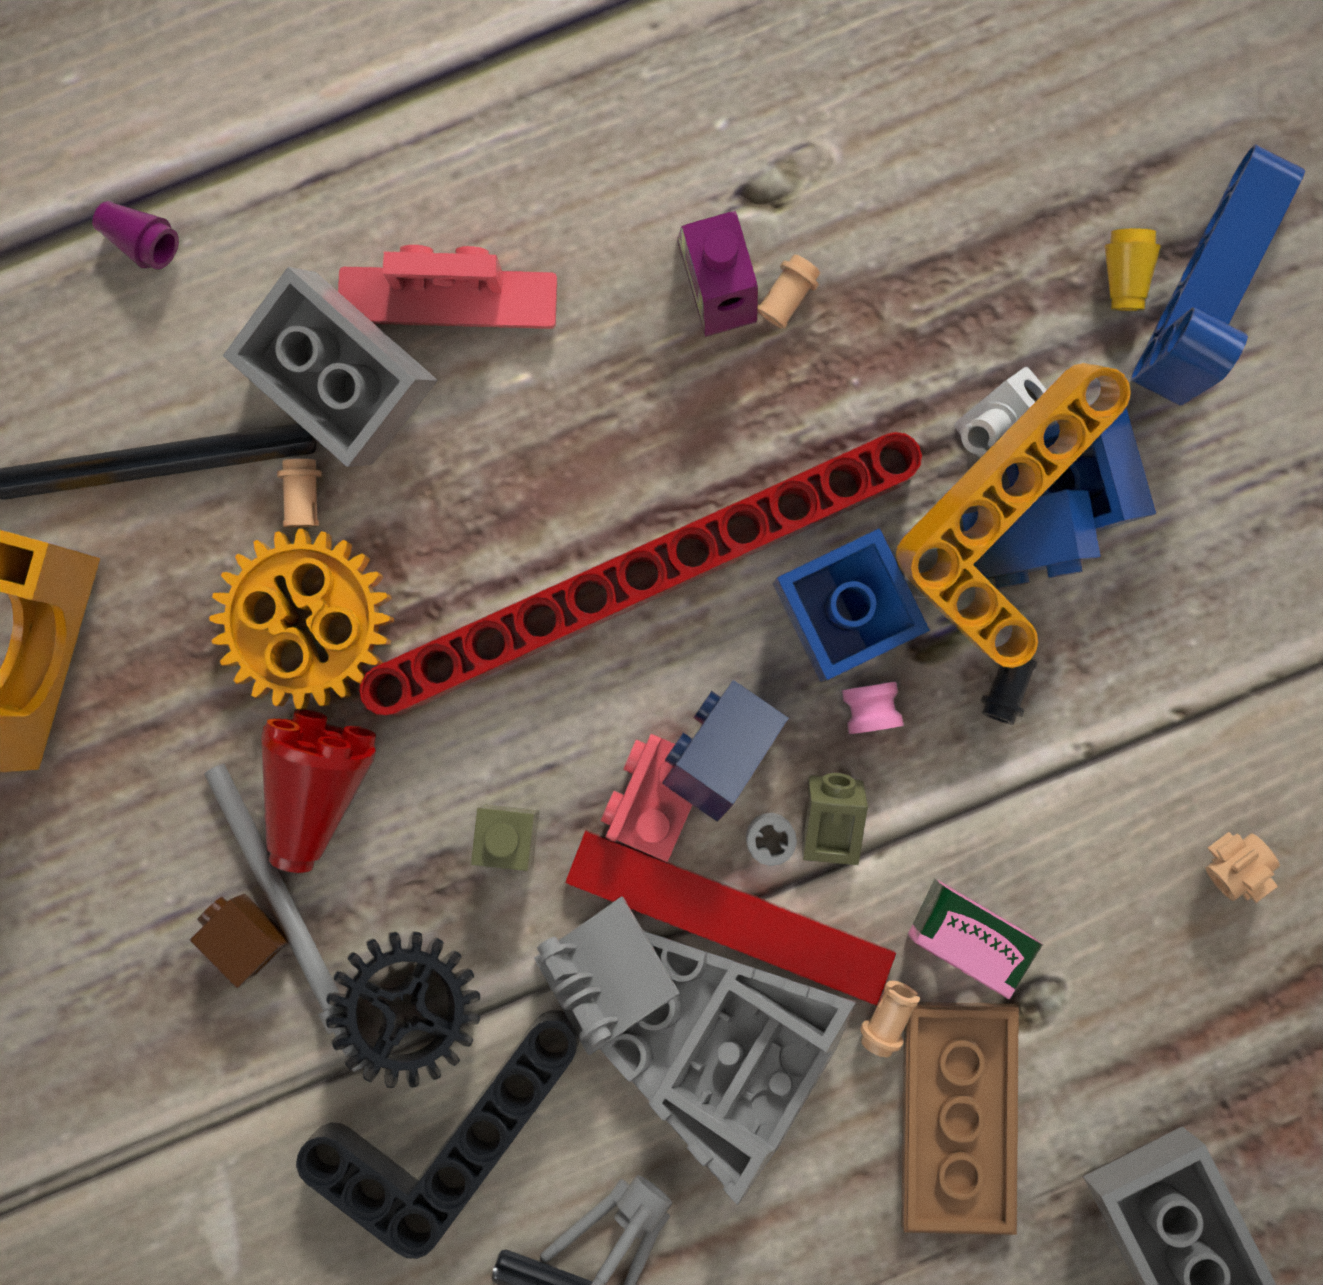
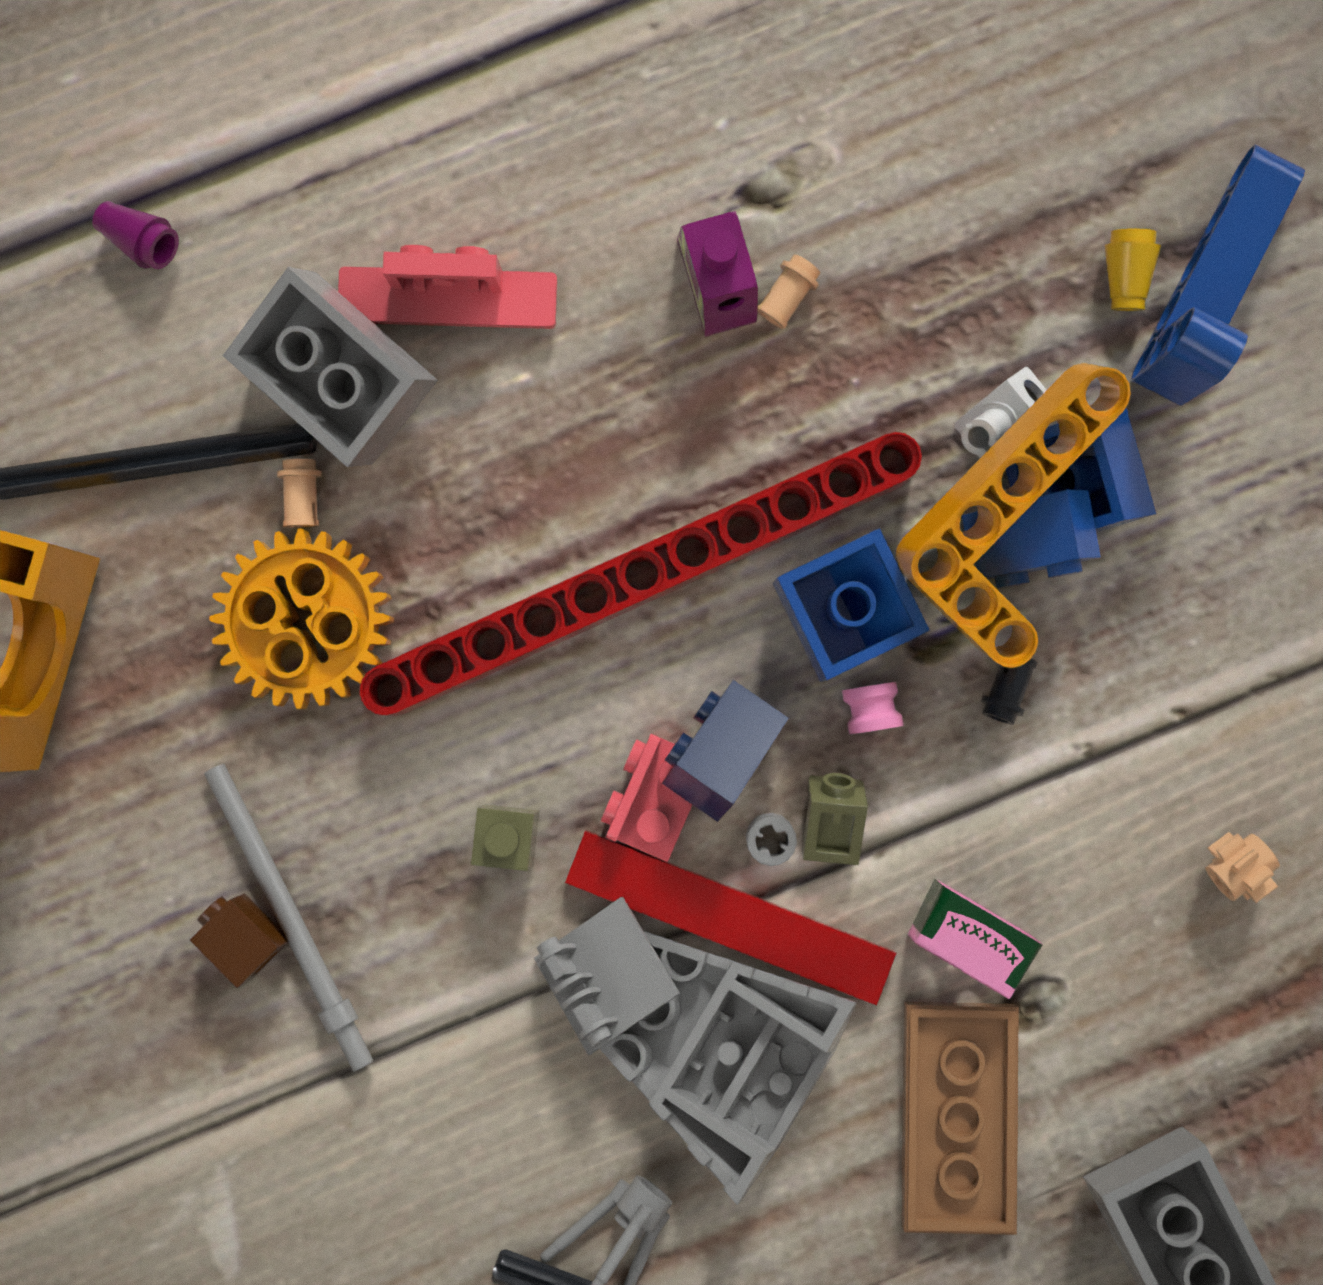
red cone [261,709,376,873] -> none
black beam [296,1010,579,1259] -> none
black gear [325,931,480,1088] -> none
light nougat pin [860,980,920,1057] -> none

